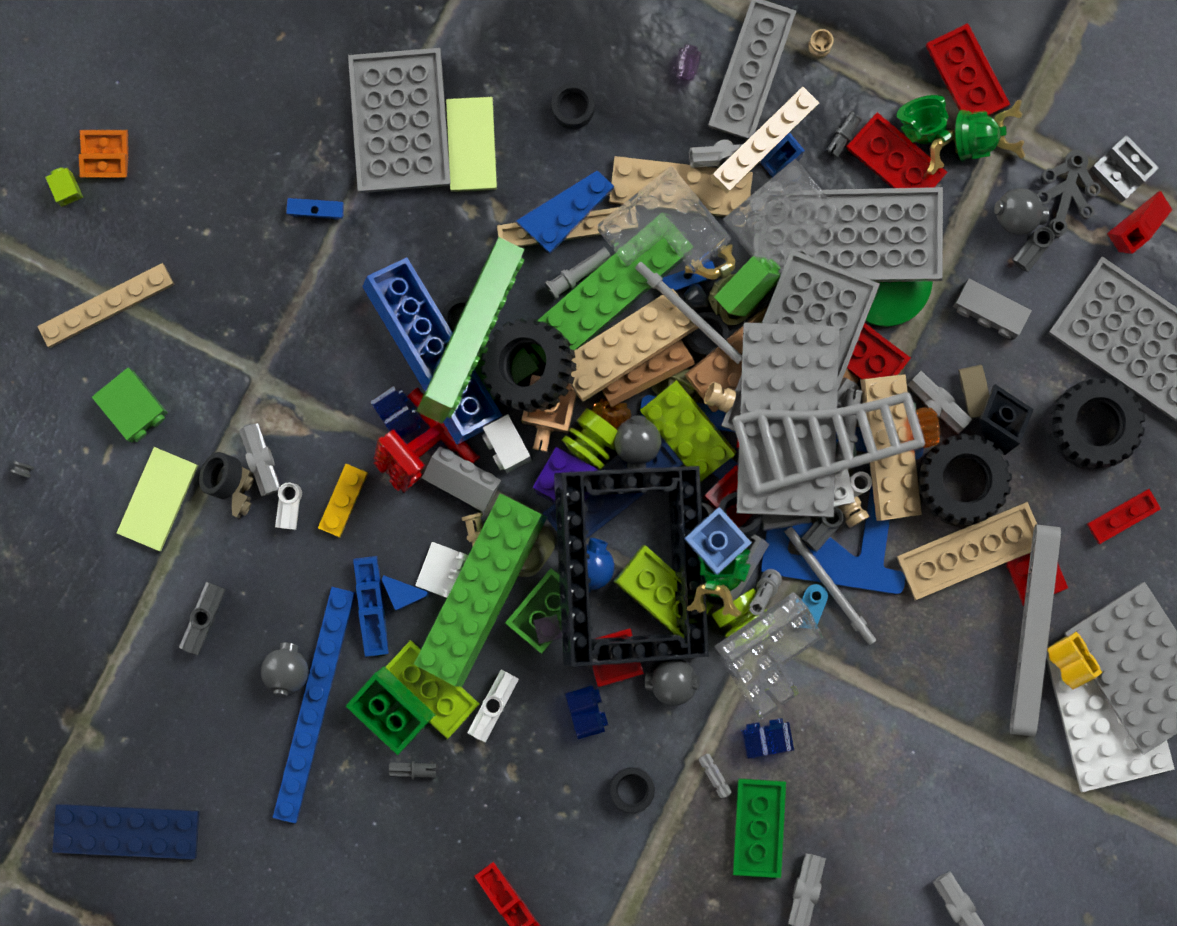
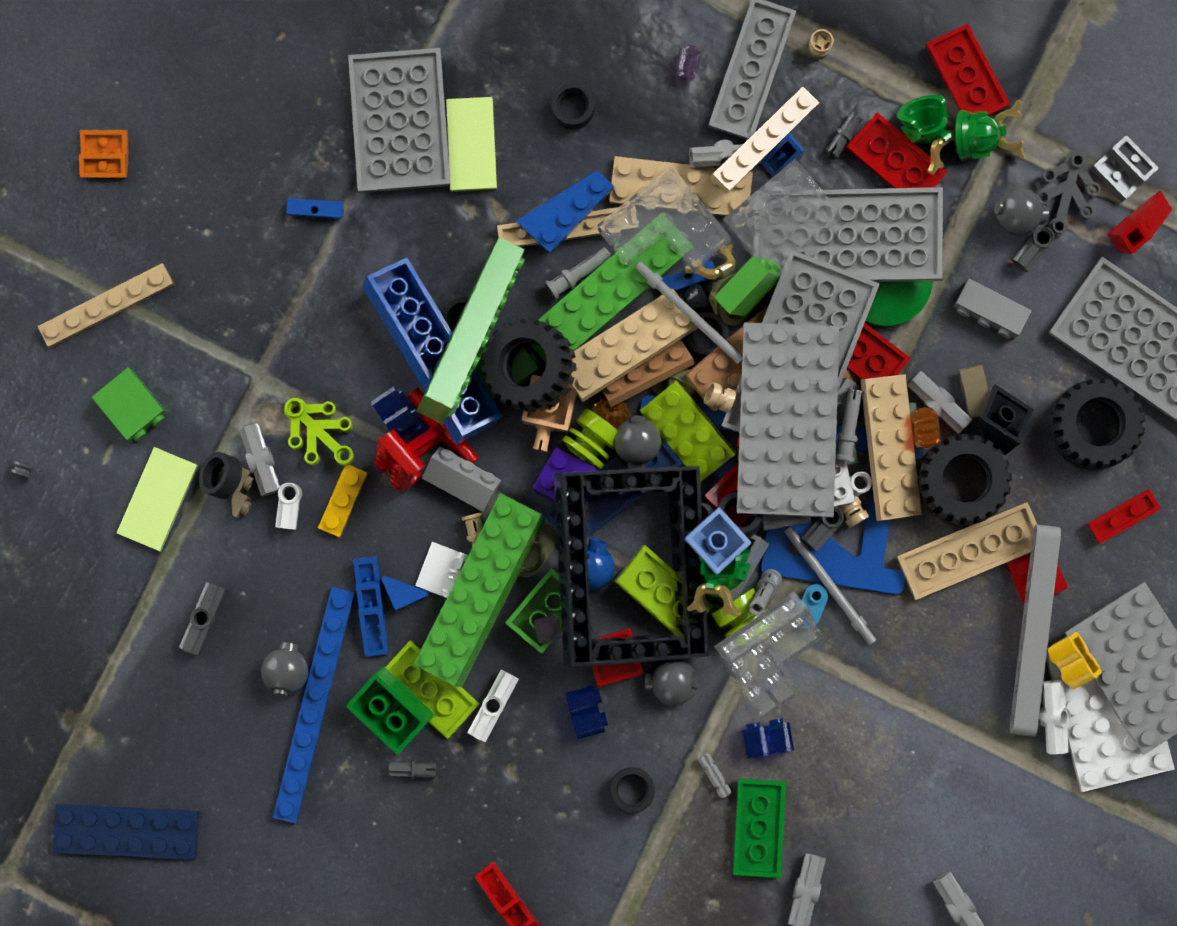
lime brick [46,168,83,207] -> none
white brick [482,415,532,473] -> none
light grey bar [733,392,925,495] -> none
none -> lime plant [284,398,354,466]
none -> white piece [1039,680,1071,754]

